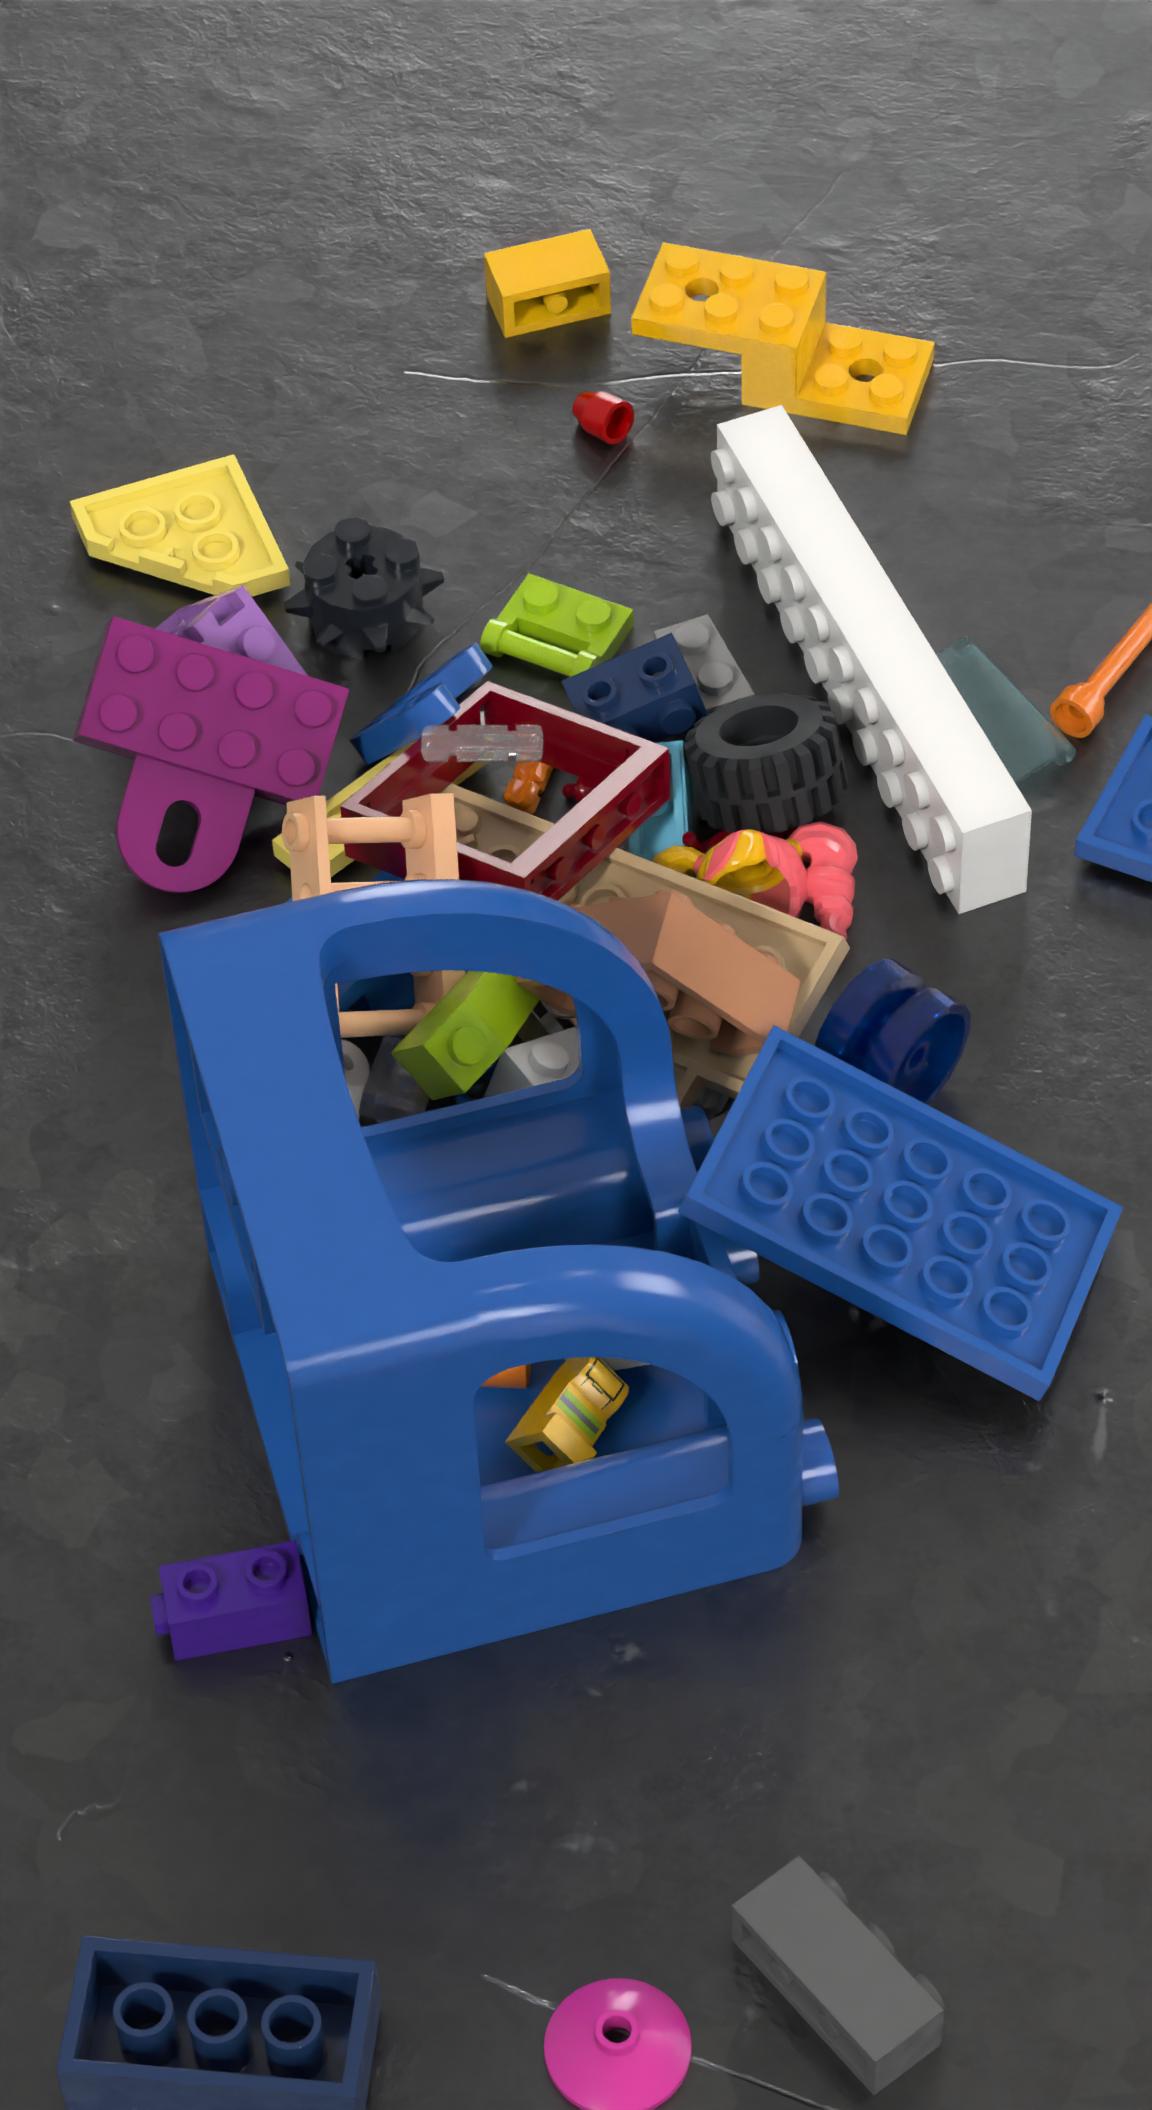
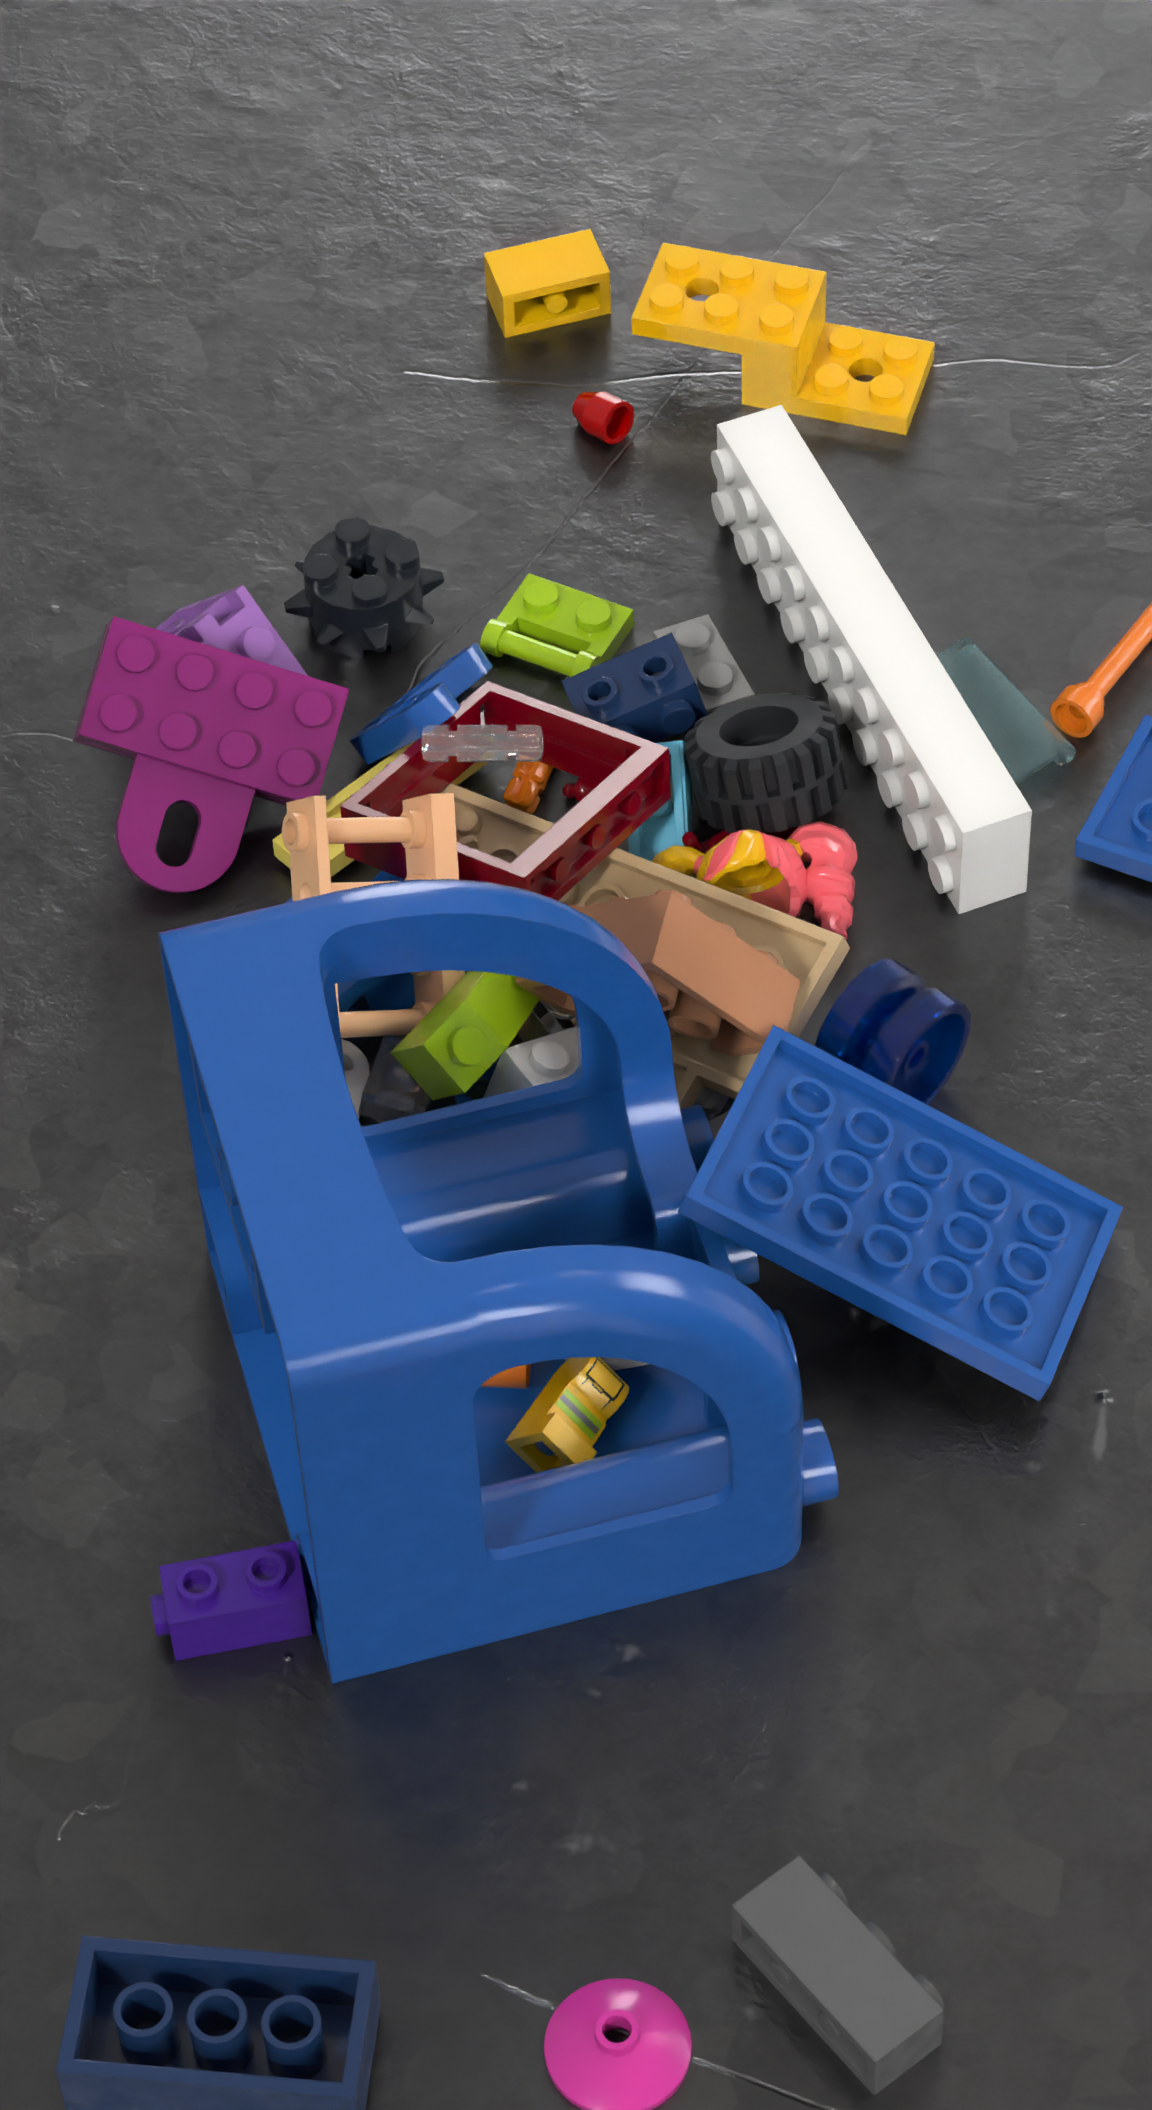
light yellow plate [70,454,291,597] -> none

